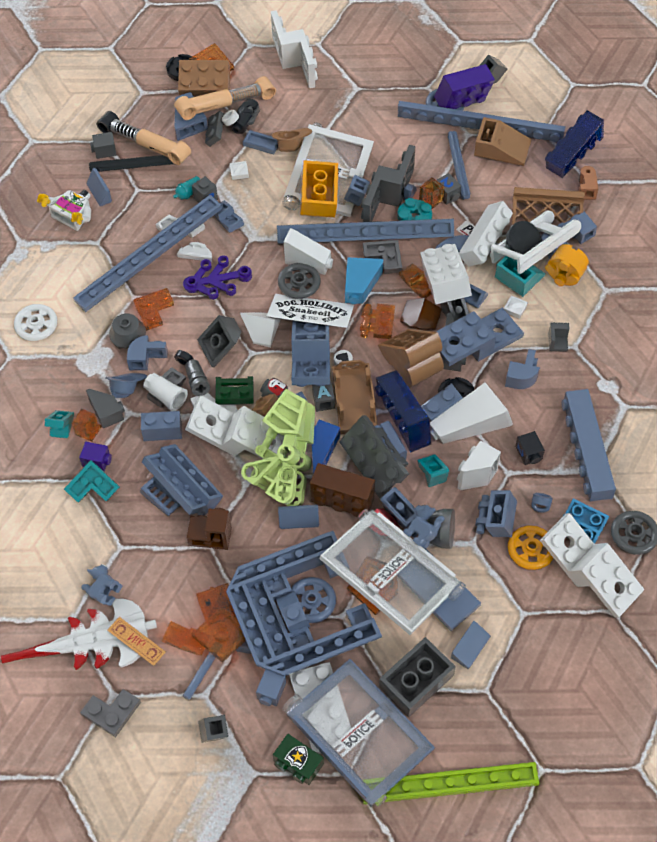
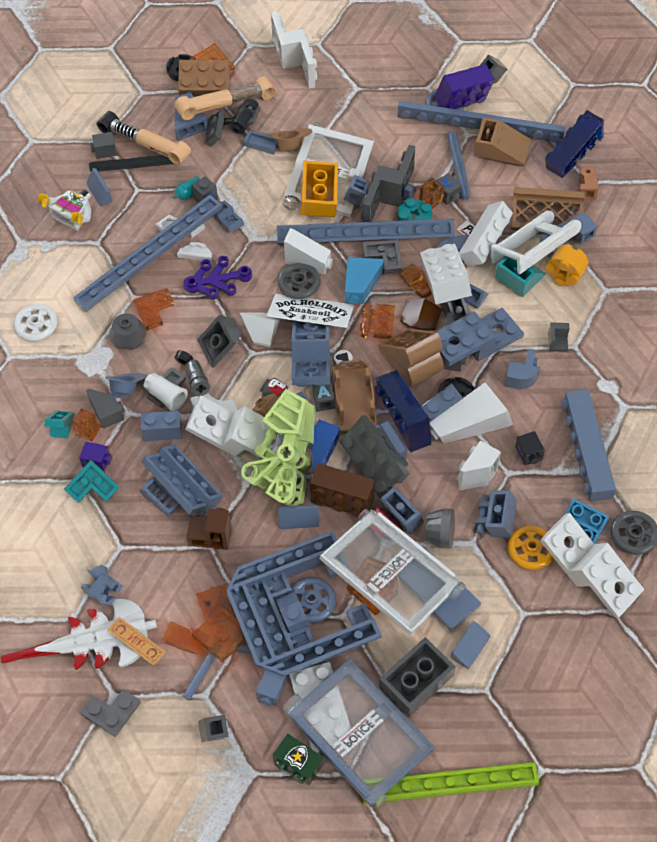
sand blue brick [127,335,168,370] -> none
dark green plate [215,376,254,405] -> none
white tile [222,110,239,126] -> none
white tile [229,161,249,180] -> none
sand blue animal [403,504,445,549] -> none
teal slope [417,454,449,487] -> none
white tile [504,295,528,319] -> none
black tile [506,221,541,255] -> none
sand blue tile [531,493,553,513] -> none

